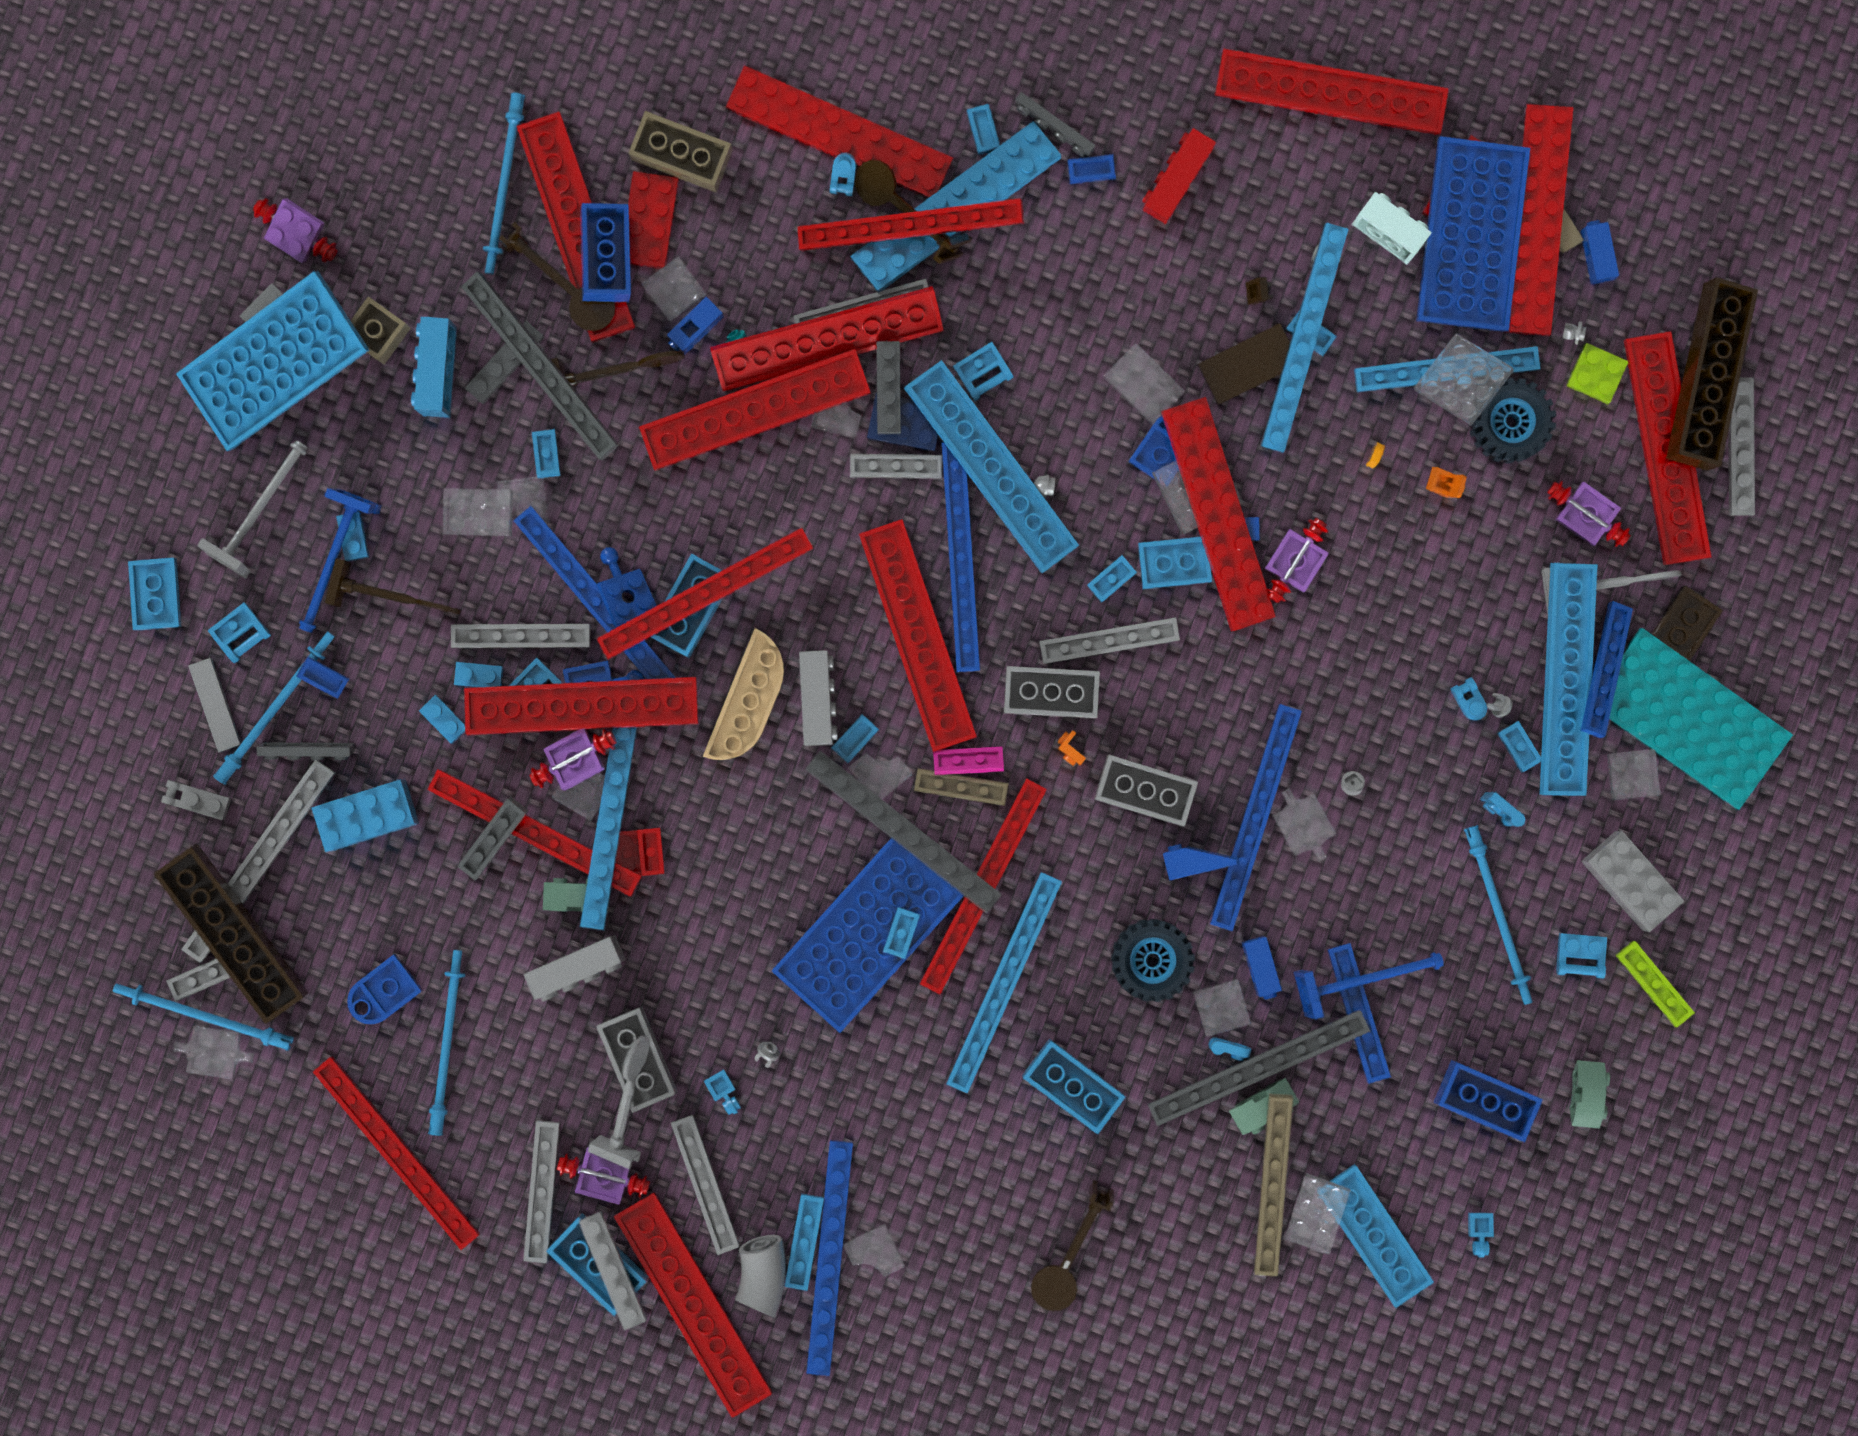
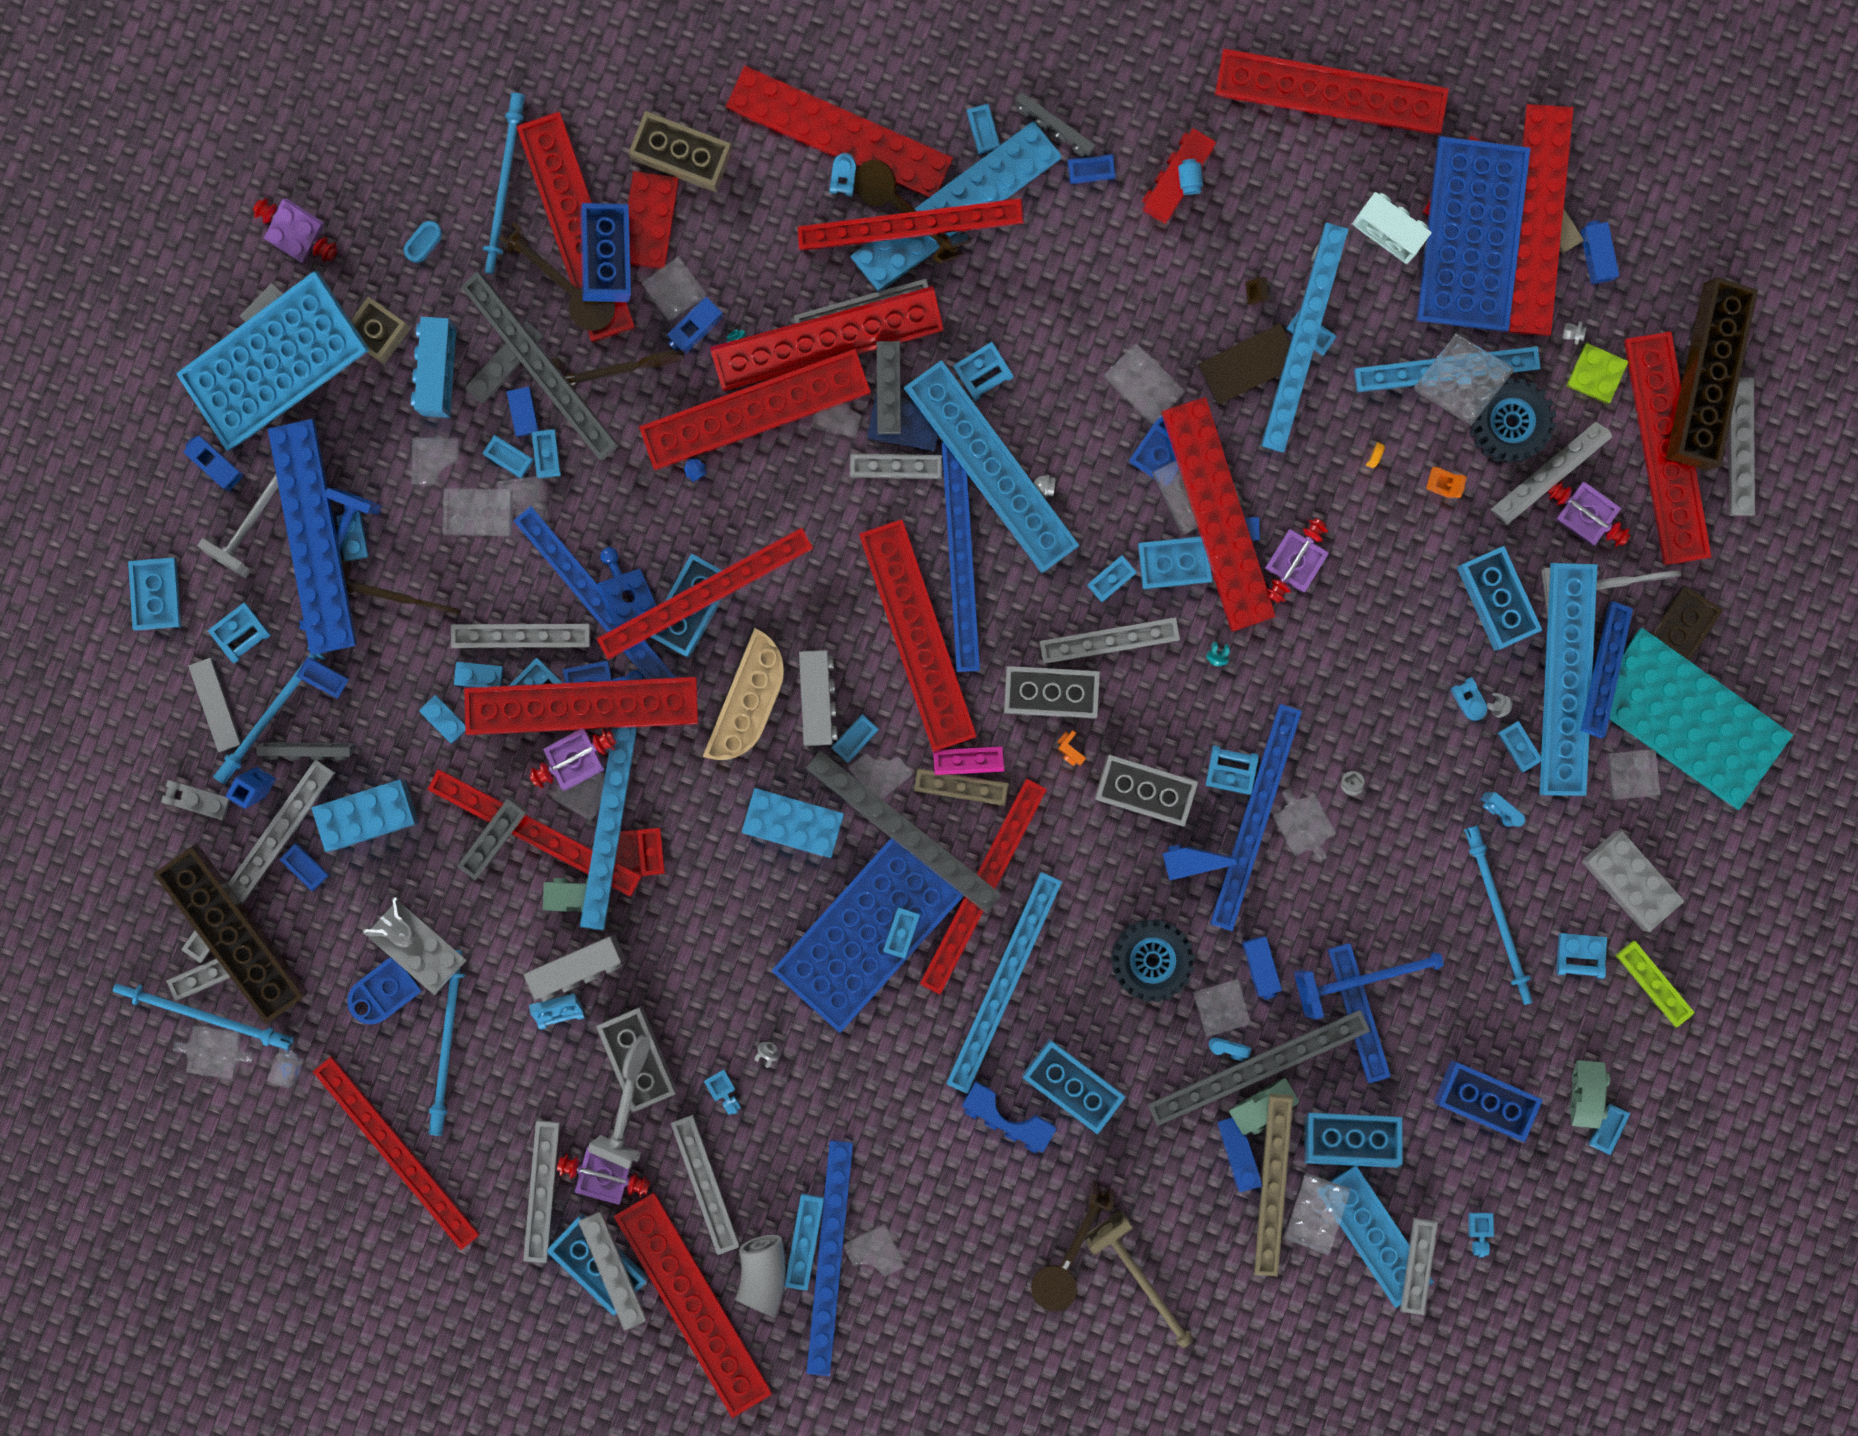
none -> blue brick [183,435,245,492]
none -> blue brick [226,767,277,809]
none -> clear brick [267,1050,303,1089]
none -> blue plate [268,419,357,655]
none -> blue tile [279,843,330,892]
none -> light grey plate [363,897,466,995]
none -> dark azure tile [404,221,443,263]
none -> clear tile [411,438,460,485]
none -> dark azure tile [482,435,534,479]
none -> blue tile [507,387,539,437]
none -> dark azure plate [529,994,585,1029]
none -> blue plate [684,459,708,482]
none -> dark azure brick [742,788,845,858]
none -> blue arch [962,1080,1057,1153]
none -> dark tan tile [1085,1209,1193,1348]
none -> dark azure brick [1178,159,1203,195]
none -> dark azure plate [1205,745,1259,795]
none -> teal plate [1206,642,1230,667]
none -> blue slope [1217,1117,1262,1192]
none -> dark azure brick [1304,1113,1402,1168]
none -> light grey tile [1400,1218,1438,1315]
none -> dark azure brick [1456,546,1542,651]
none -> light grey plate [1491,422,1613,525]
none -> dark azure tile [1588,1102,1631,1155]

